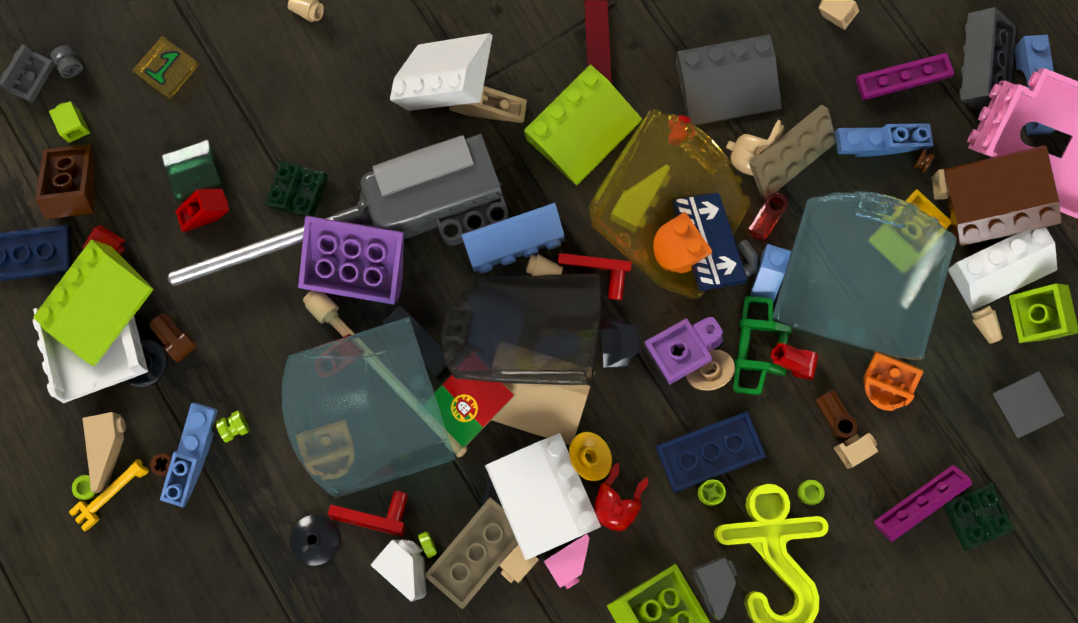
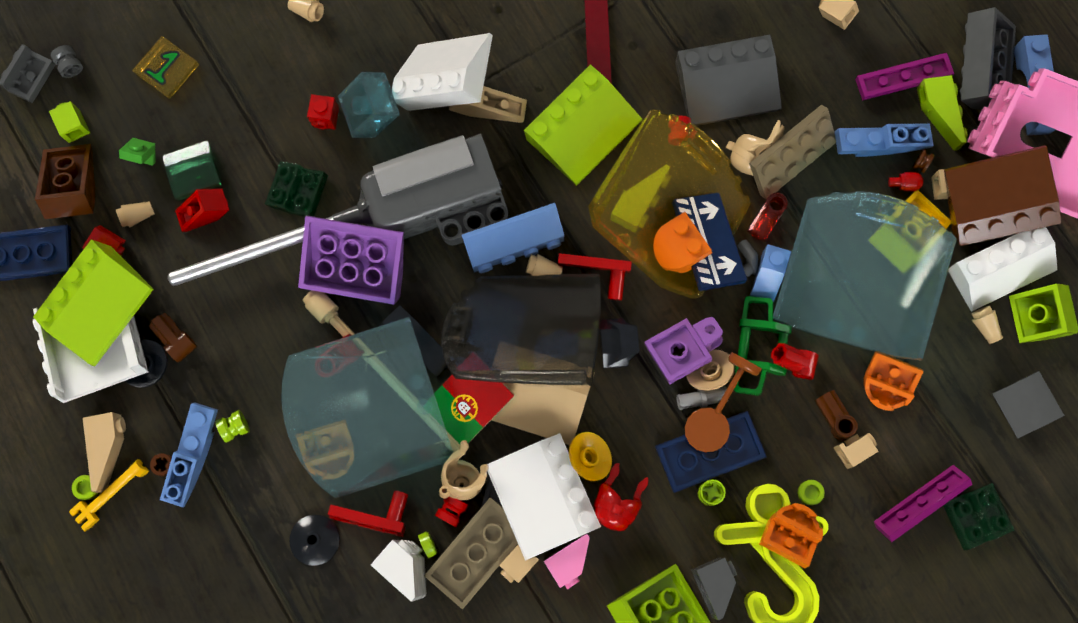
none -> tan cone [116,201,155,228]
none -> bright green bracket [119,138,156,166]
none -> red brick [307,94,339,130]
none -> clear light blue brick [338,72,400,138]
none -> red wheel [434,497,468,528]
none -> tan hair [439,440,489,501]
none -> light grey pin [676,386,728,410]
none -> dark orange piece [685,352,762,452]
none -> orange slope [759,503,823,568]
none -> red cylinder [888,172,924,191]
none -> lime slope [917,75,968,151]

